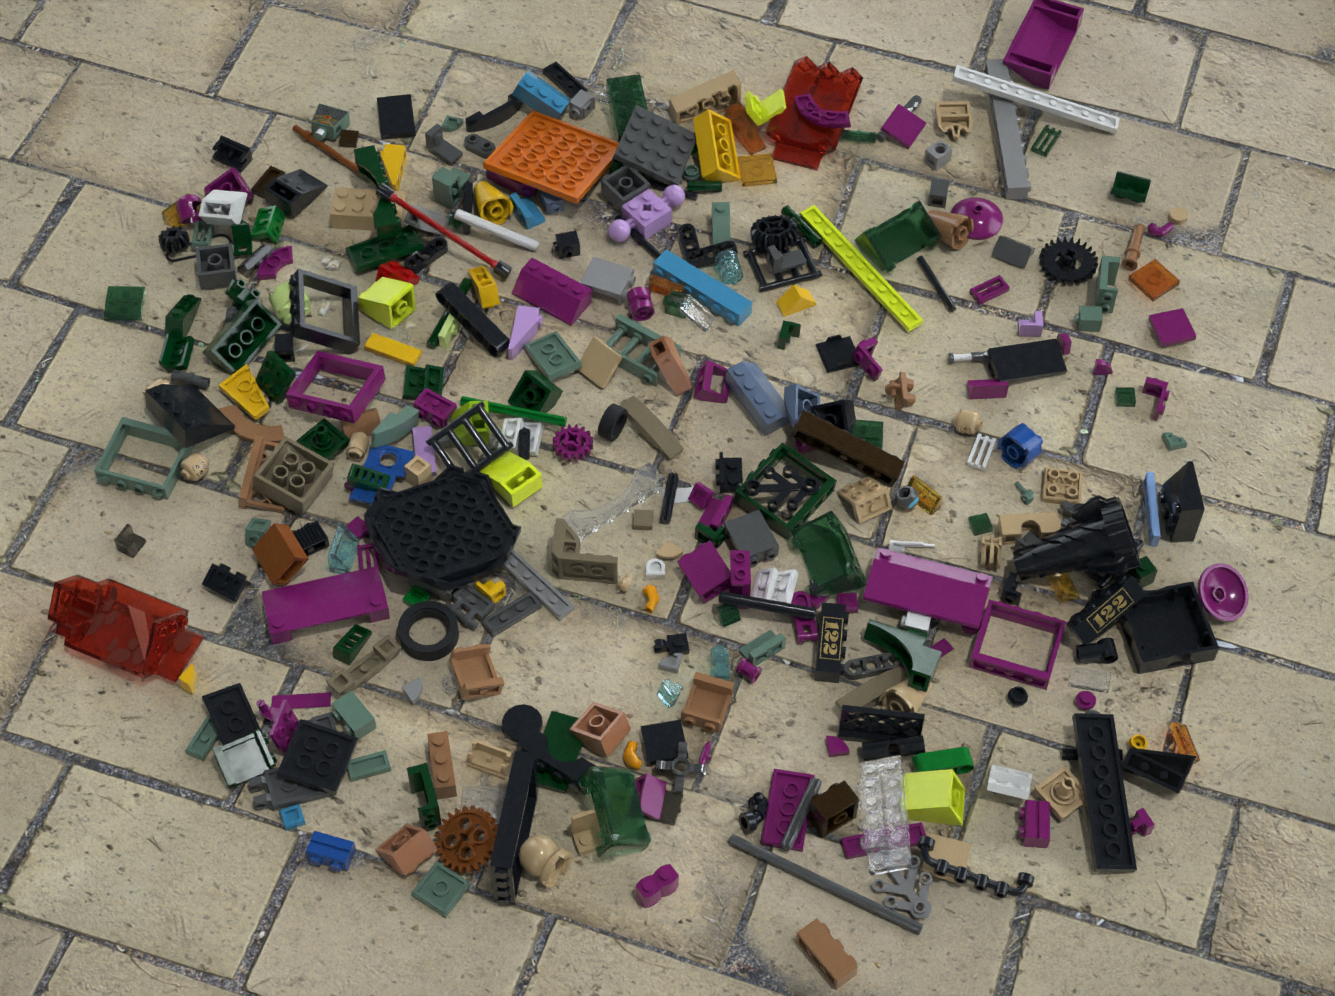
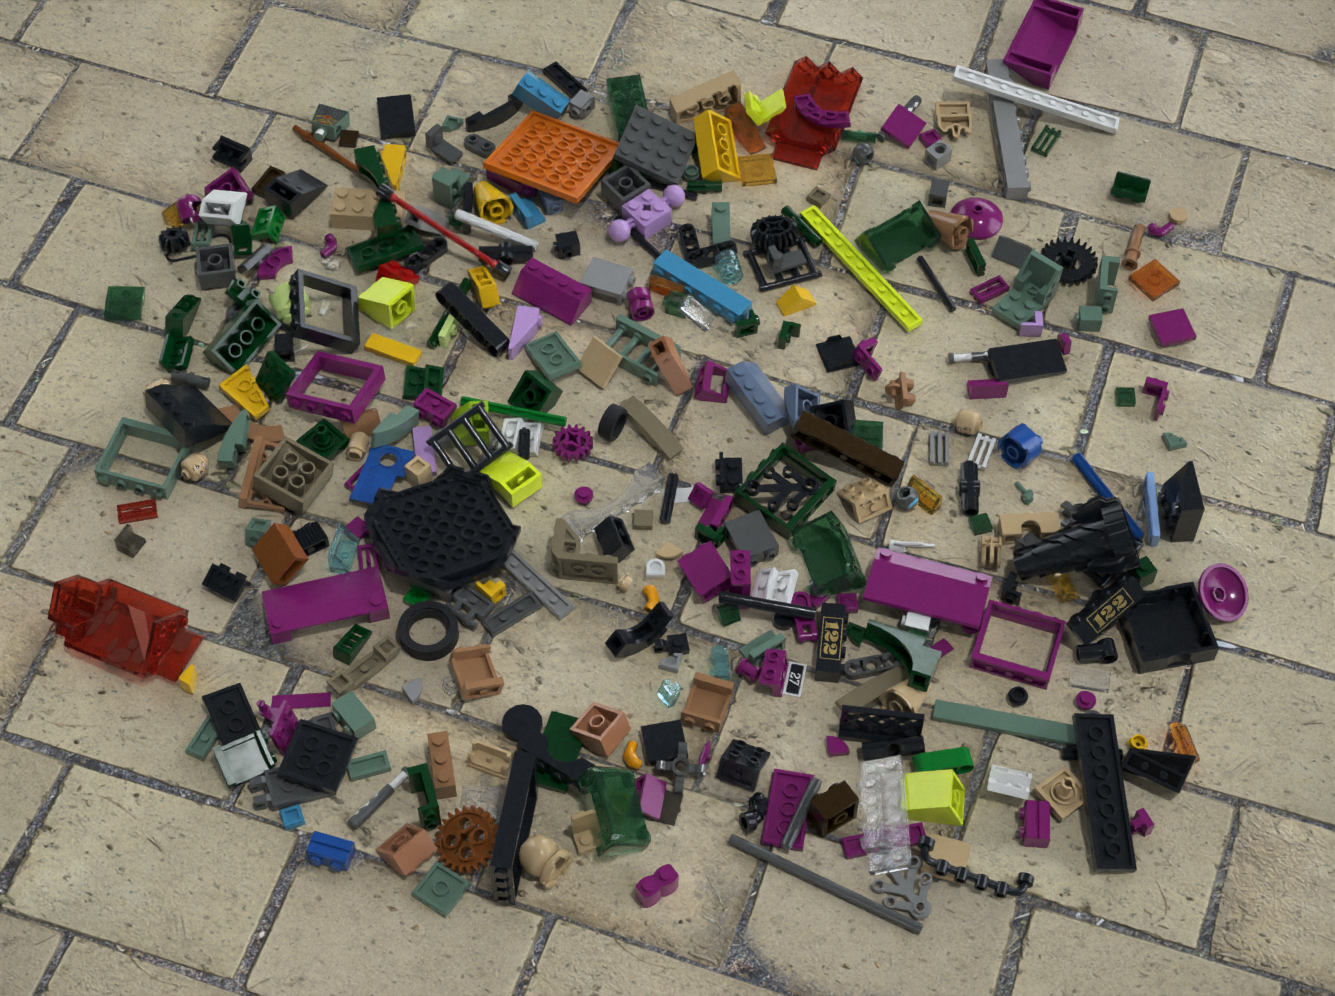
dark green slope [347,464,391,492] -> none
medium nougat brick [796,918,858,989] -> none
tan tile [1041,467,1083,505] -> none
magenta tile [1093,359,1113,375] -> none
none -> clear red tile [117,499,158,524]
none -> sand green slope [217,410,251,469]
none -> magenta arm [320,233,337,259]
none -> dark grey piece [348,766,408,830]
none -> black piece [479,242,533,265]
none -> magenta plate [574,486,593,505]
none -> black brick [594,515,635,563]
none -> black arch [605,602,674,658]
none -> black bracket [716,739,771,792]
none -> dark green bracket [734,309,760,338]
none -> magenta bracket [759,649,789,697]
none -> black tile [774,613,794,630]
none -> sticker [783,661,807,697]
none -> dark tan tile [806,186,831,209]
none -> dark green tile [847,622,866,648]
none -> dark grey piece [852,143,874,165]
none -> magenta tile [919,129,943,149]
none -> light grey tile [930,431,949,466]
none -> sand green tile [932,699,1076,747]
none -> black piece [959,460,980,517]
none -> dark green tile [965,238,986,277]
none -> sand green bracket [991,249,1063,330]
none -> blue axle [1072,453,1144,541]

